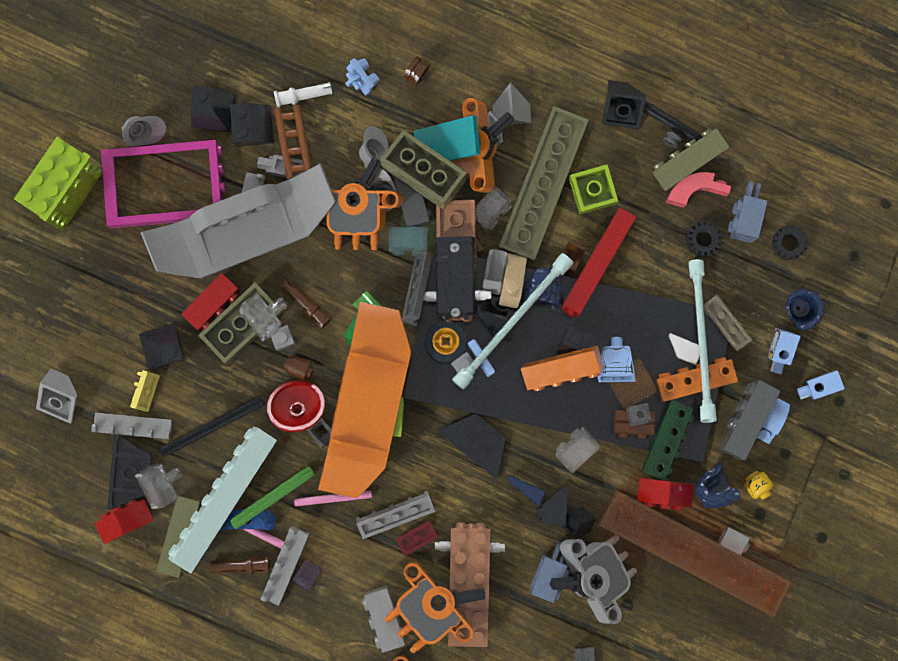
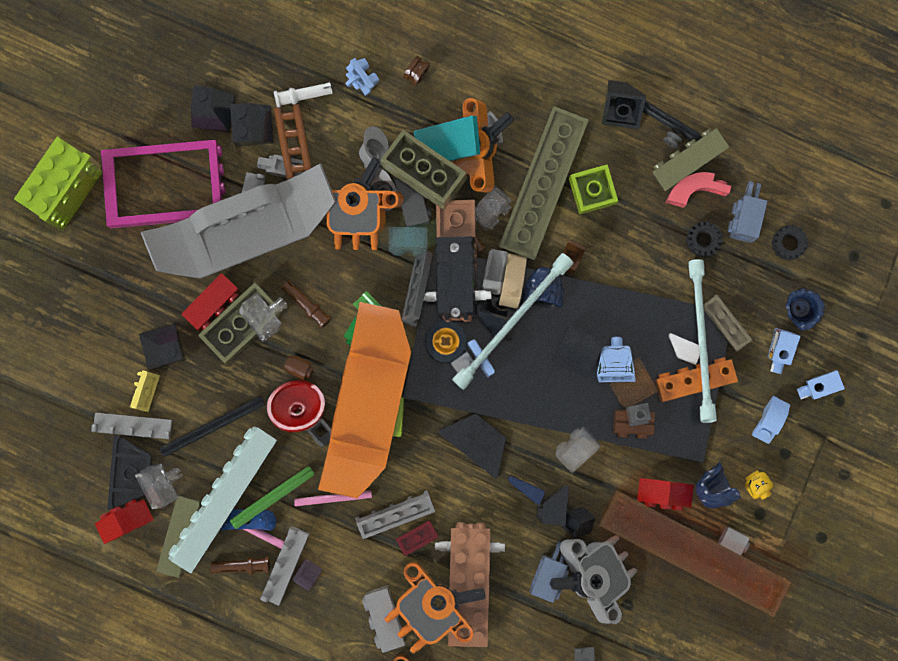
light grey slope [36,369,77,424] -> none
light grey piece [121,116,166,147] -> none
light grey brick [269,325,296,351] -> none
light grey slope [492,82,531,125] -> none
orange brick [521,346,604,391] -> none
red brick [562,207,636,317] -> none
dark green brick [641,400,694,481] -> none
dark grey brick [717,380,780,460] -> none

